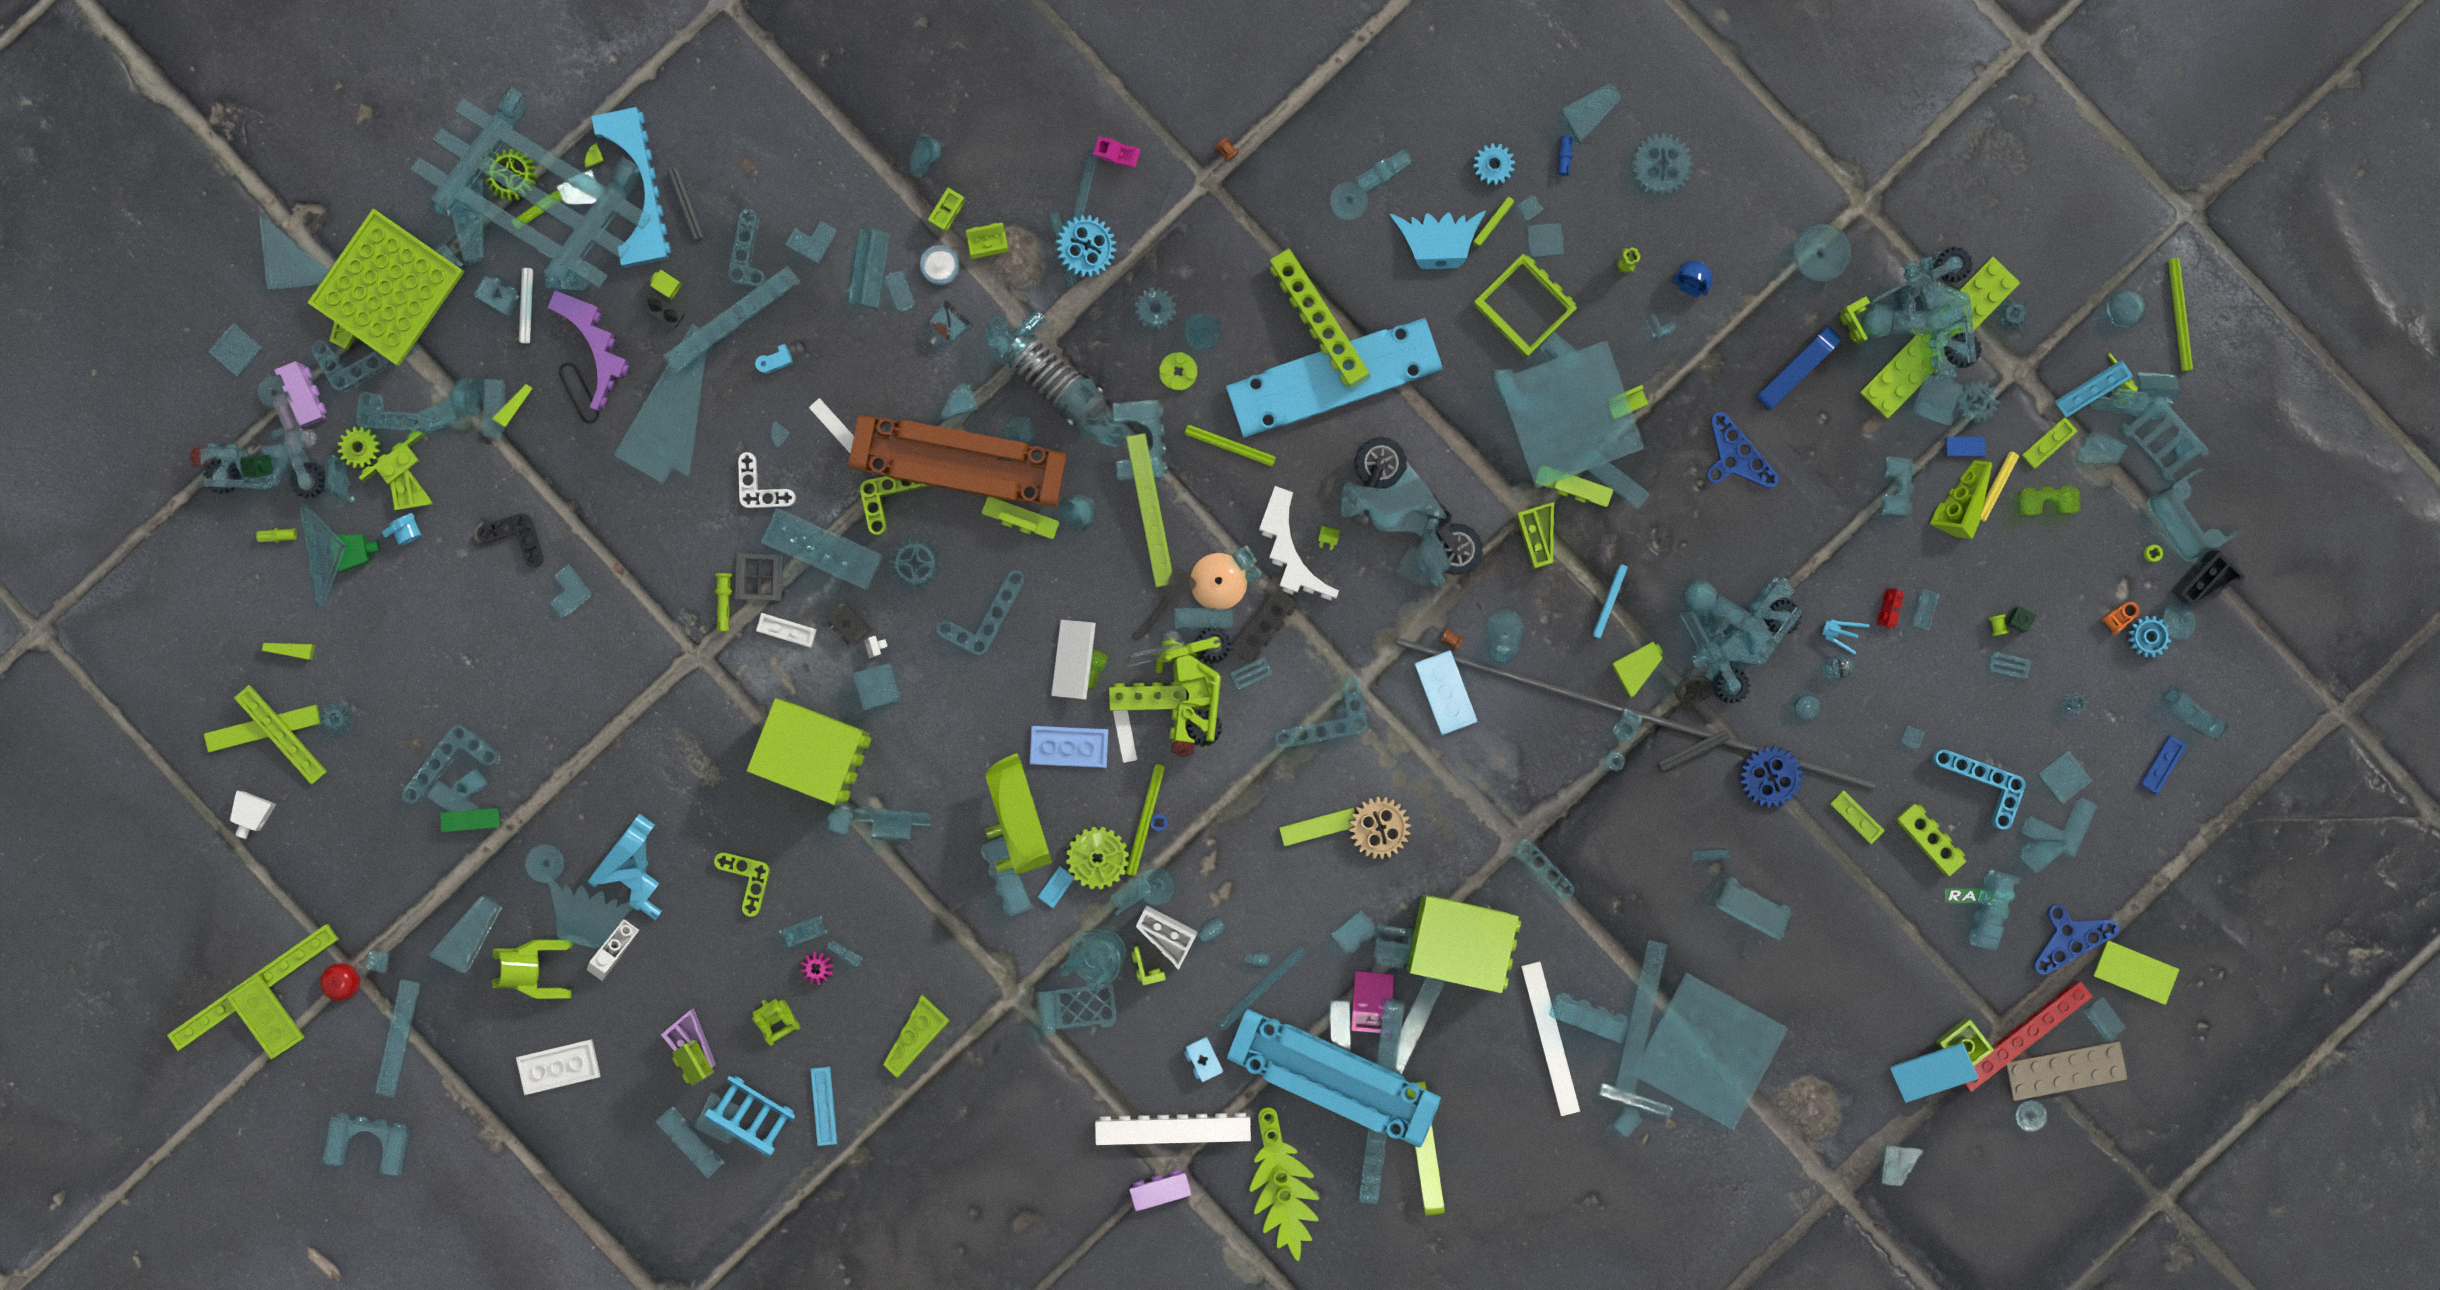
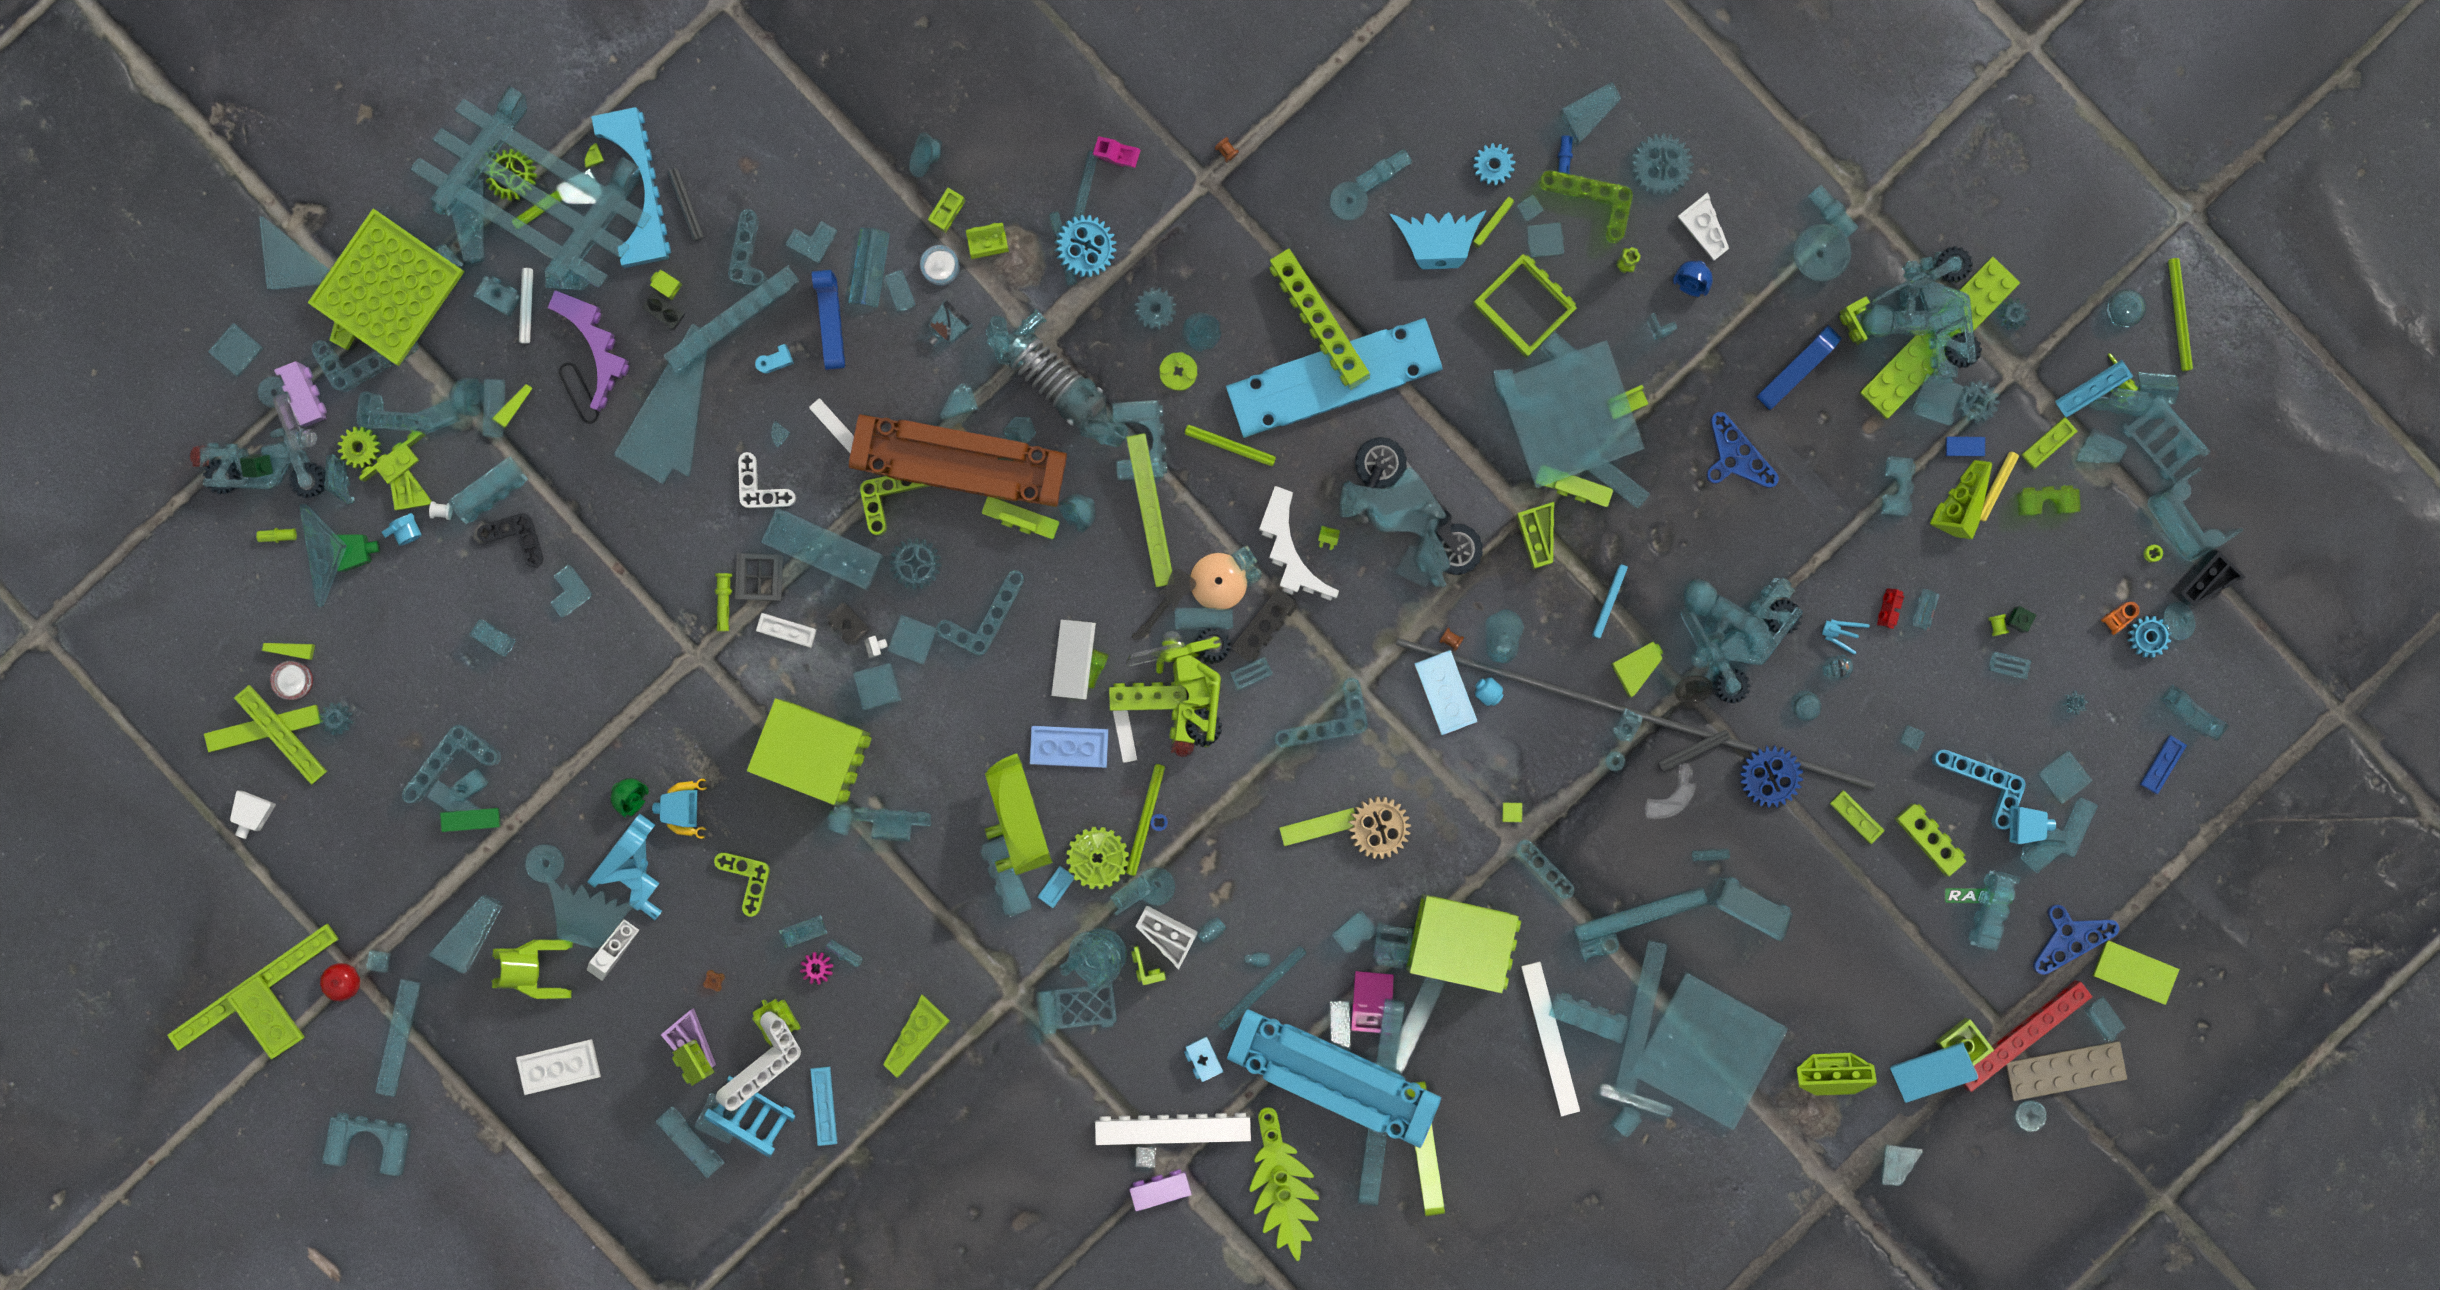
none -> clear piece [270,661,313,700]
none -> white bush [429,501,452,520]
none -> clear light blue brick [448,456,528,524]
none -> clear light blue brick [469,619,516,657]
none -> green cylinder [610,778,649,817]
none -> medium azure torso [652,779,707,839]
none -> clear orange plate [703,970,725,992]
none -> white beam [716,1012,801,1111]
none -> blue beam [812,270,845,370]
none -> clear light blue plate [888,615,937,664]
none -> tile [1135,1147,1156,1168]
none -> medium azure head [1475,678,1504,706]
none -> lime tile [1502,803,1522,822]
none -> clear neon green beam [1539,170,1633,243]
none -> clear light blue piece [1573,887,1708,963]
none -> clear arch [1644,763,1696,819]
none -> white wing [1677,192,1729,261]
none -> lime wedge [1796,1053,1877,1096]
none -> clear light blue piece [1808,185,1859,239]
none -> medium azure torso [2009,806,2056,844]

